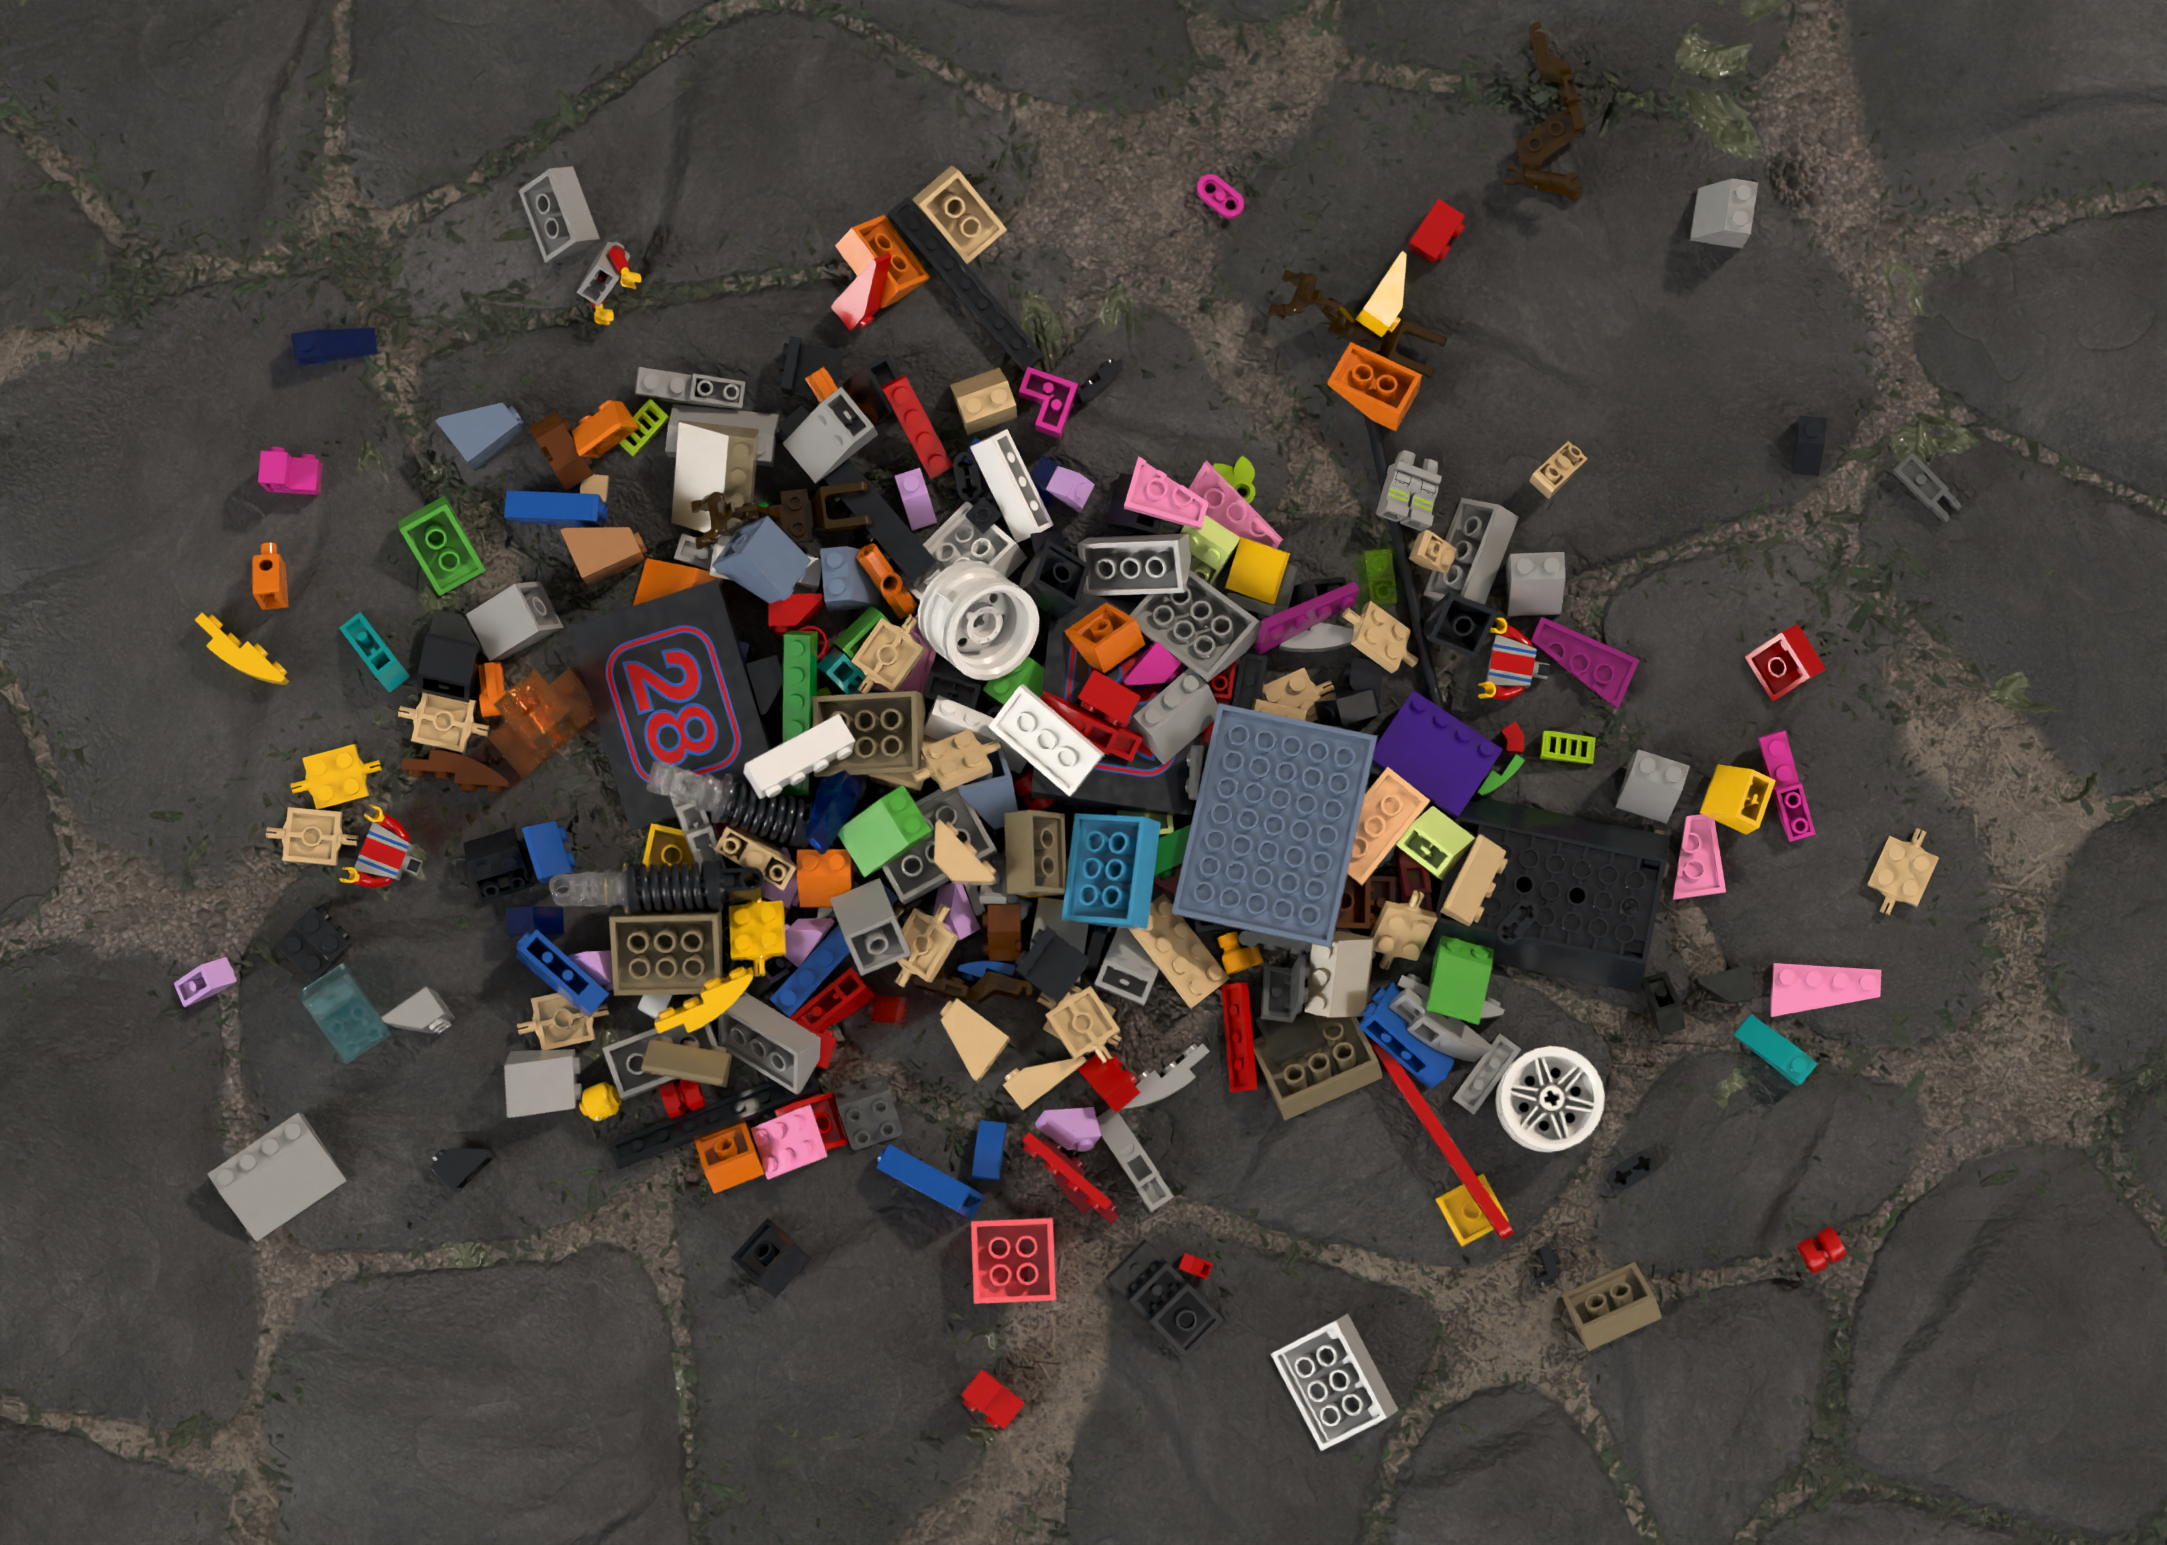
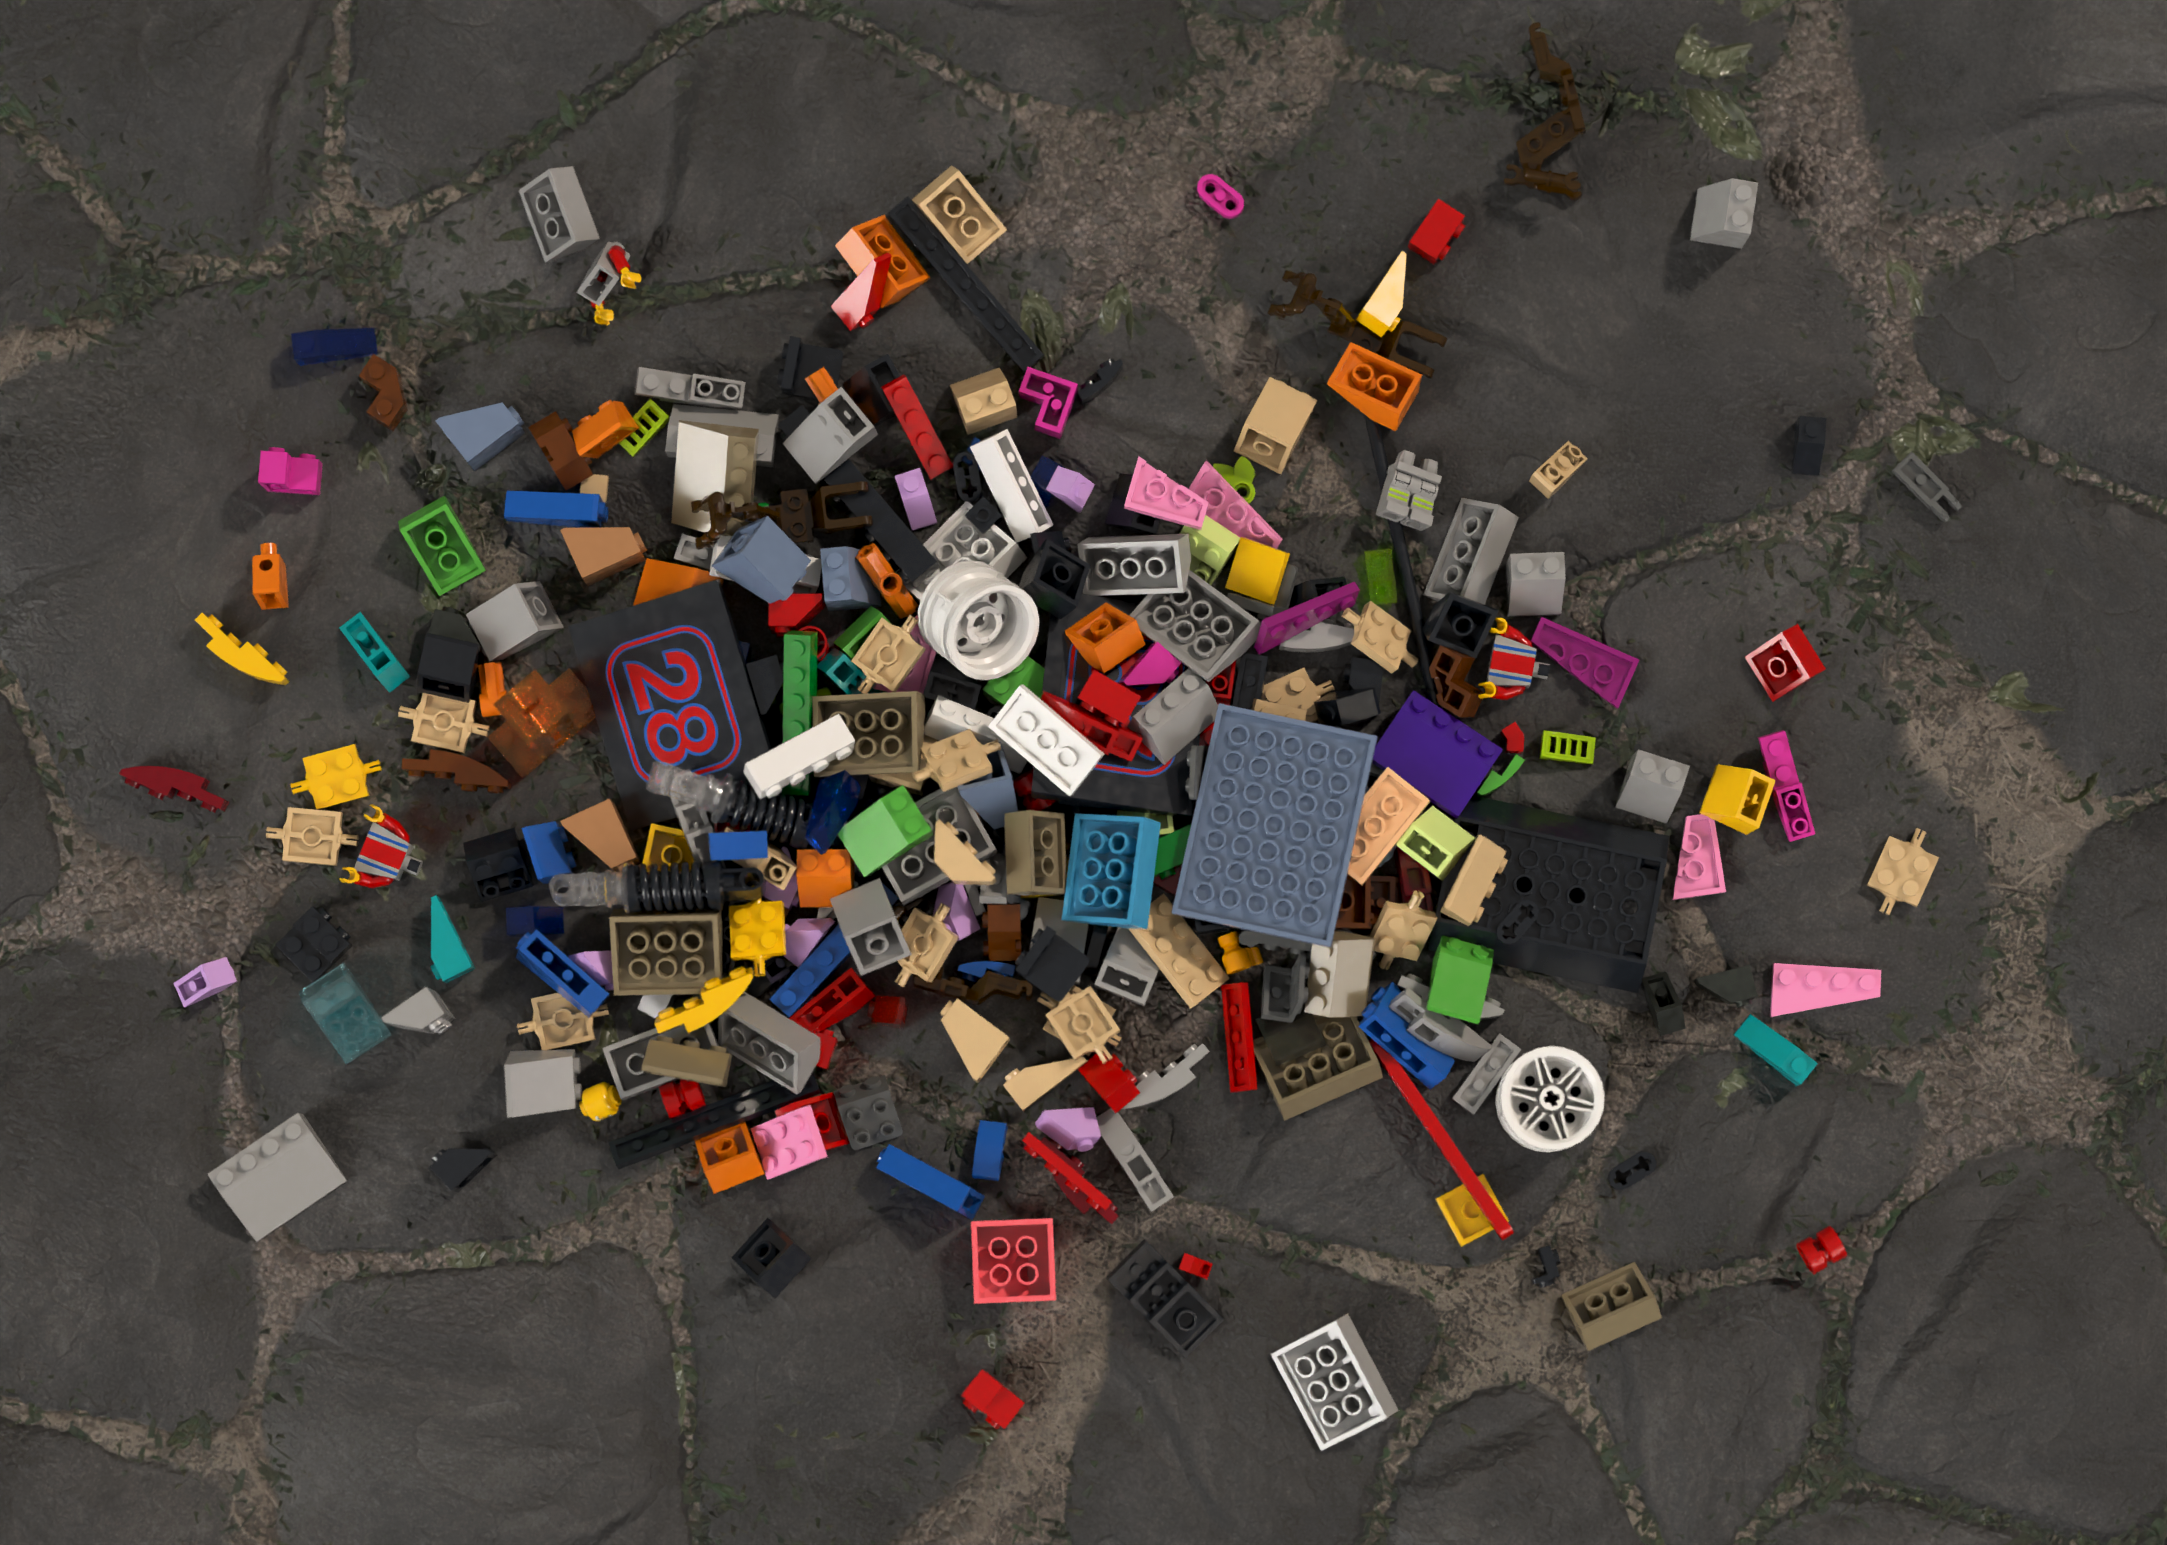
tan slope [1409,530,1457,574] -> none
none -> dark red slope [119,766,229,813]
none -> reddish brown brick [359,354,408,432]
none -> teal slope [430,895,475,983]
none -> medium nougat slope [561,799,641,875]
none -> blue slope [709,831,768,860]
none -> tan slope [1234,377,1317,474]
none -> reddish brown brick [1429,645,1485,717]

